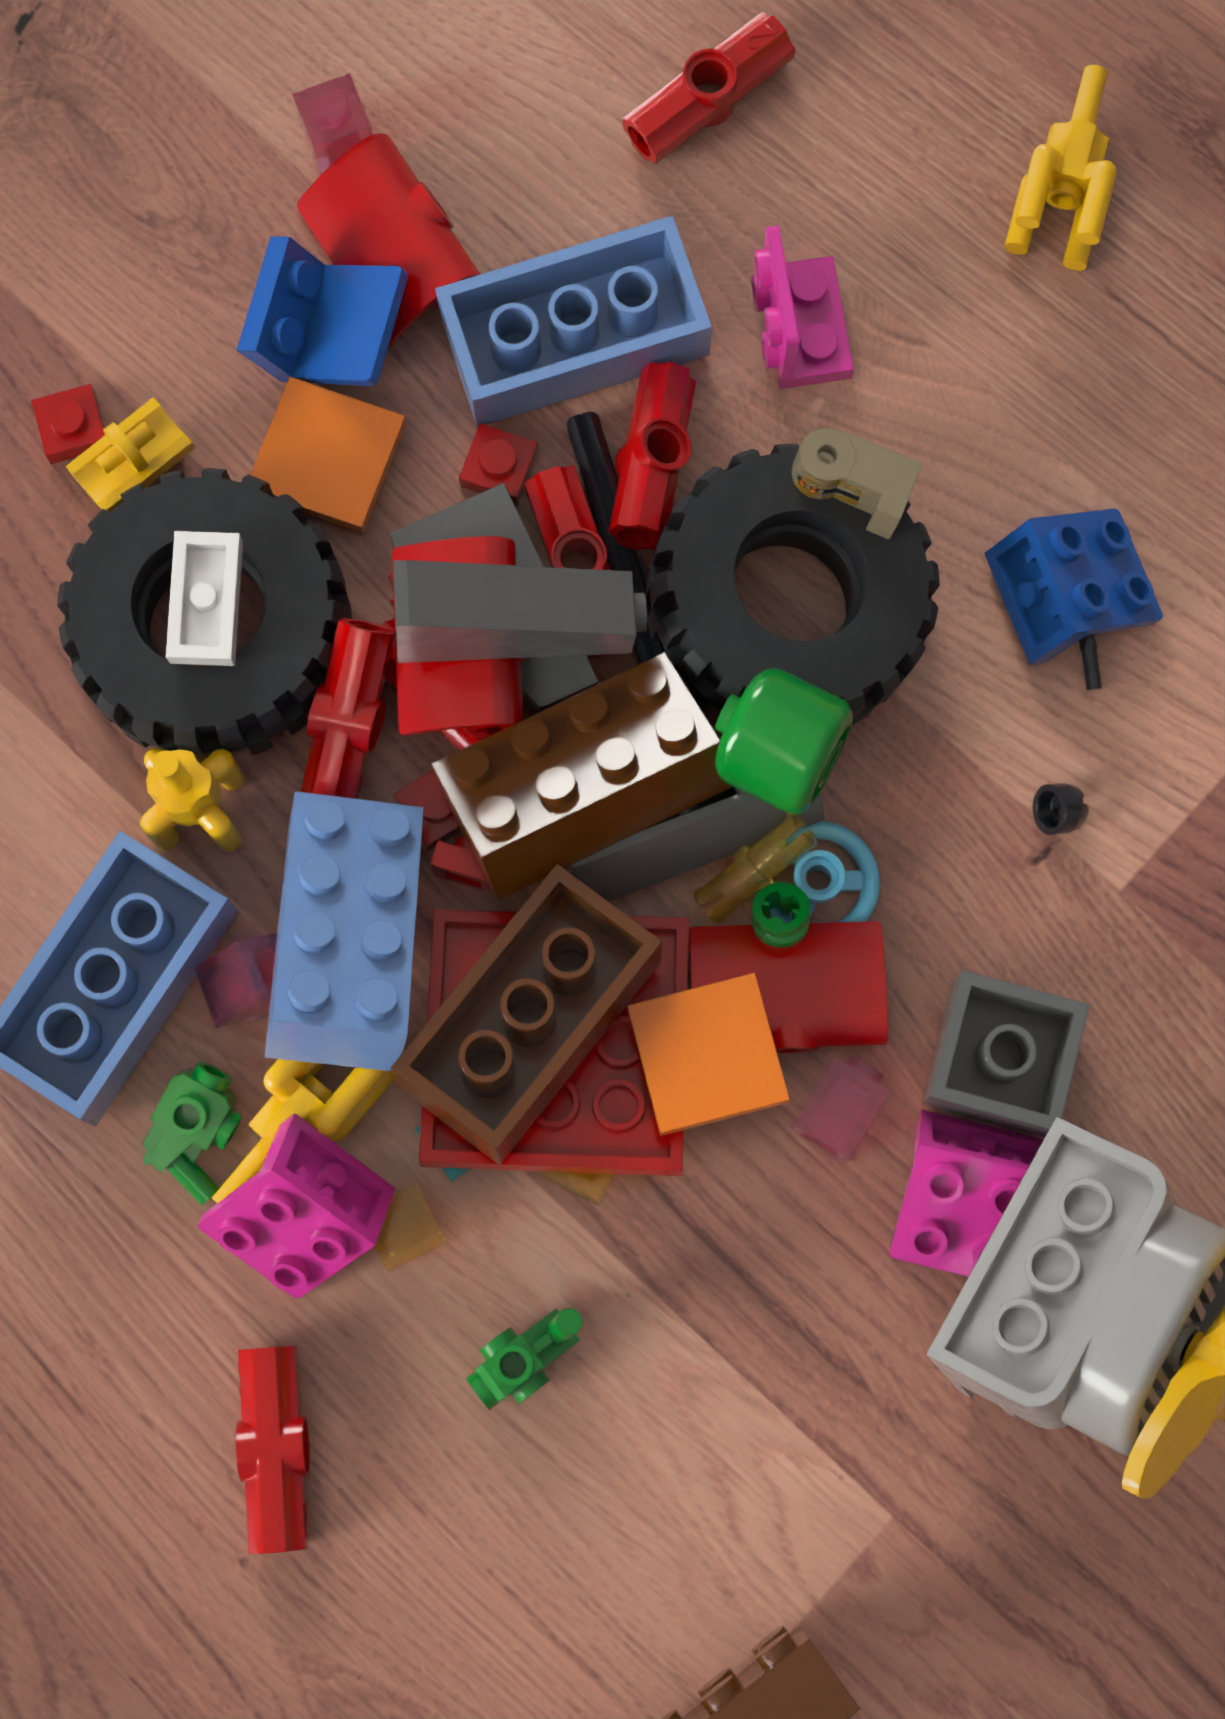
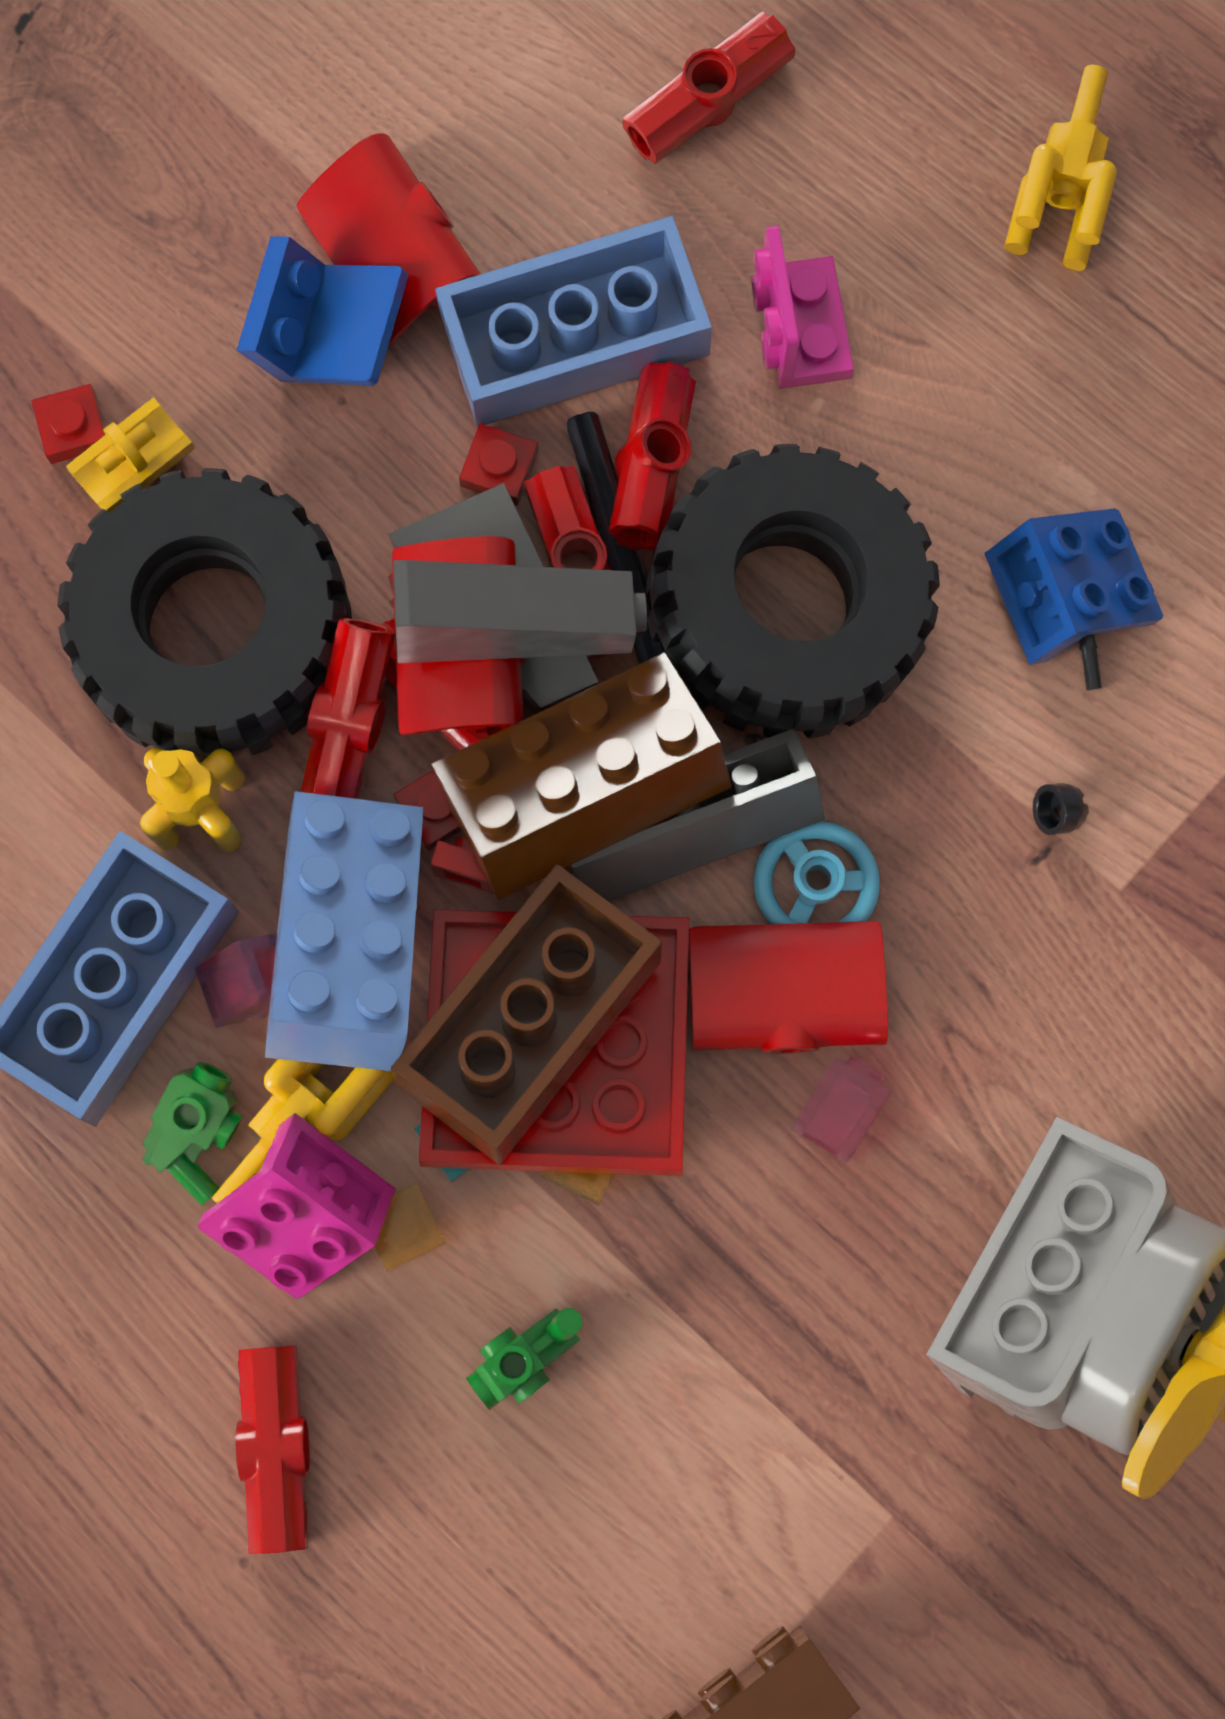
white plate [166,531,243,666] -> none
orange tile [250,376,407,534] -> none
clear pink brick [292,73,373,175] -> none
orange tile [627,973,790,1136] -> none
clear yellow pin [693,814,817,924] -> none
green head [715,668,853,815] -> none
green bush [752,882,810,948] -> none
dark tan leg [791,427,923,540] -> none
dark pink bracket [890,1109,1044,1277] -> none
dark grey brick [921,970,1090,1138] -> none

